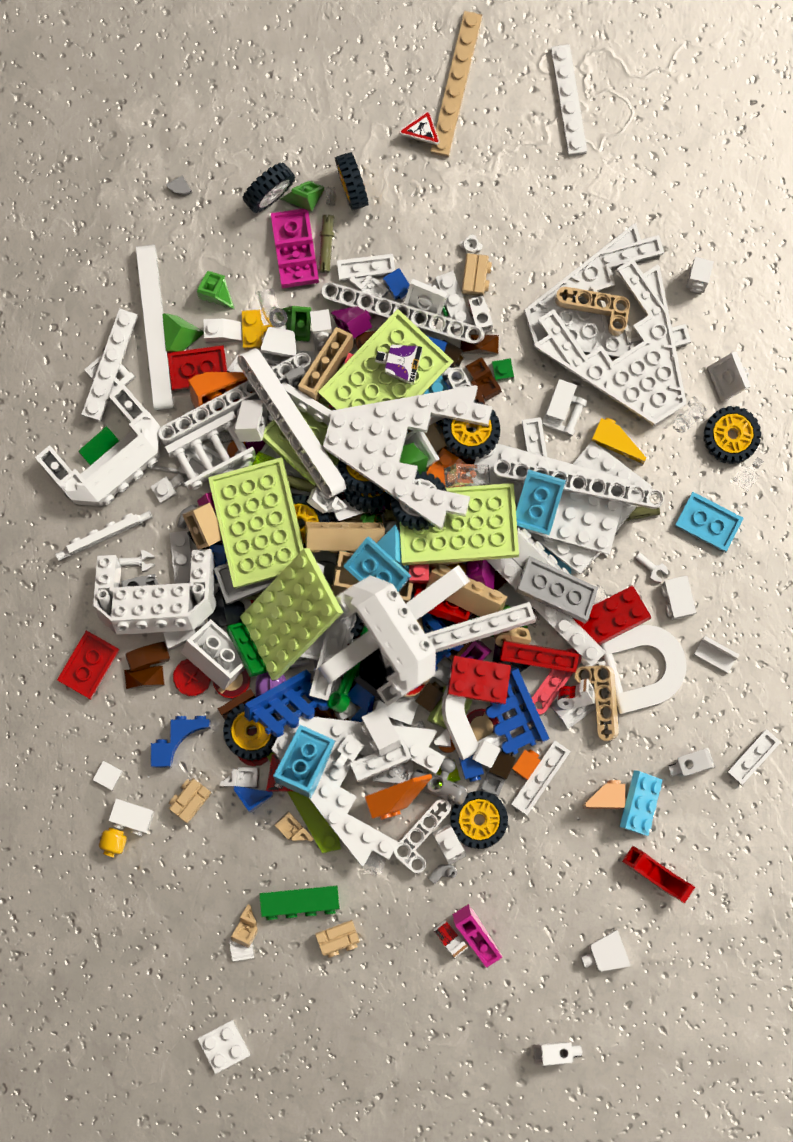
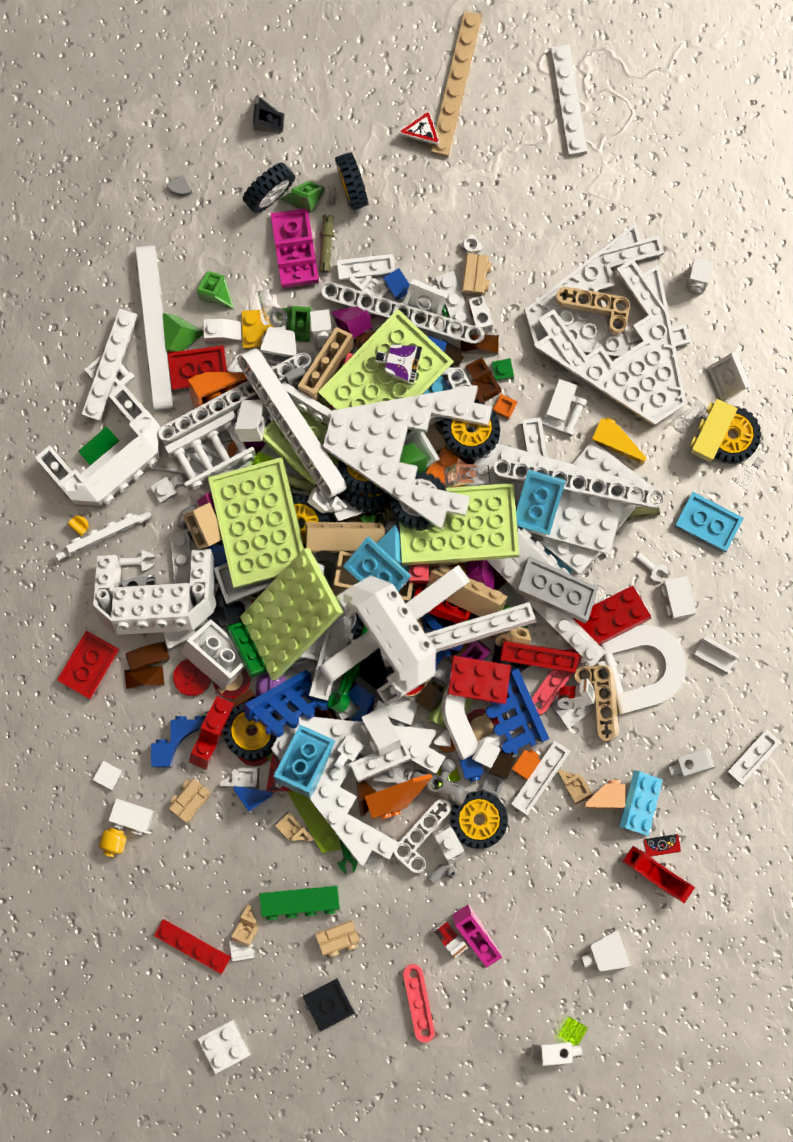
none -> yellow plate [67,515,89,537]
none -> red plate [154,919,231,974]
none -> red arch [189,696,234,770]
none -> black slope [253,95,284,132]
none -> black plate [302,978,355,1032]
none -> green bar [337,839,358,874]
none -> reddish brown slope [356,779,377,817]
none -> coral plate [403,964,435,1043]
none -> orange tile [493,394,518,419]
none -> tan slope [558,769,592,805]
none -> clear neon green piece [558,1016,588,1046]
none -> sticker [644,834,681,856]
none -> light yellow brick [690,399,738,463]

